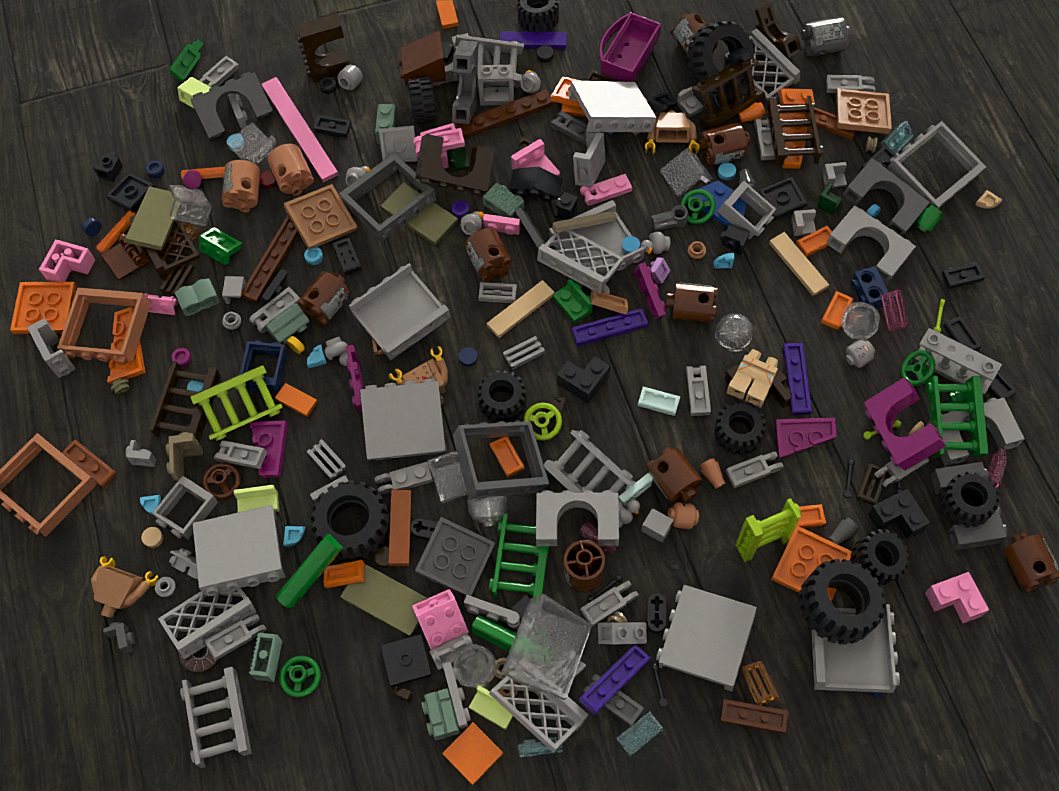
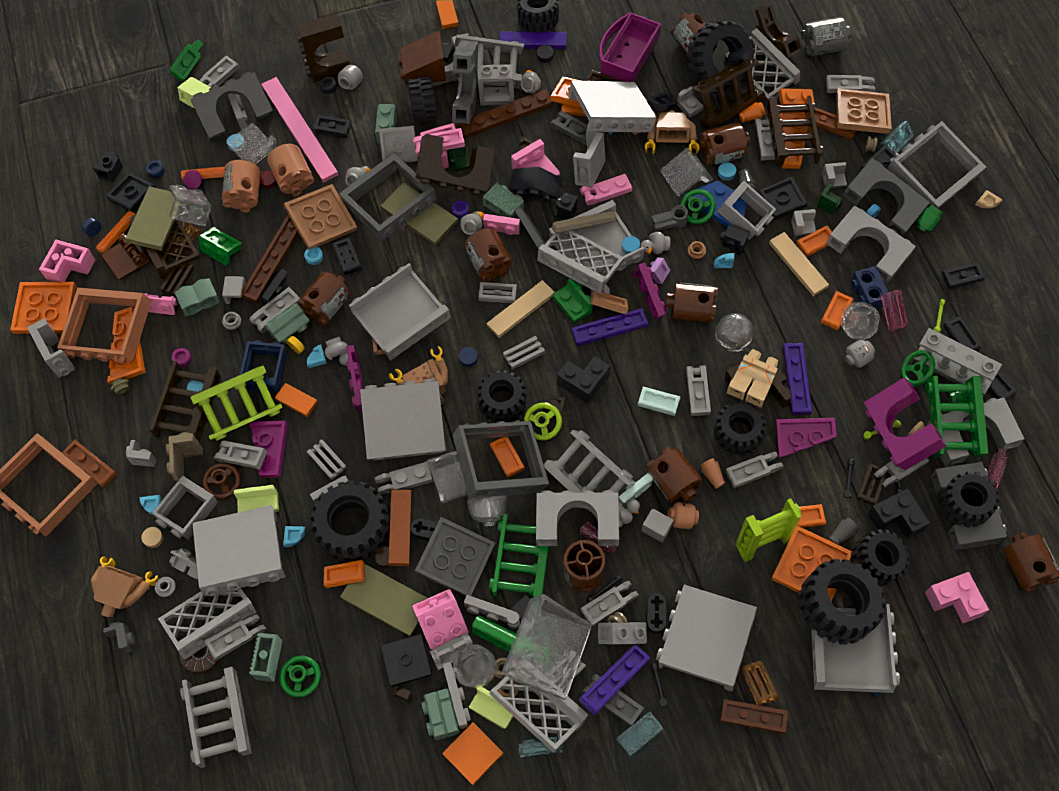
green brick [276,534,343,608] -> none

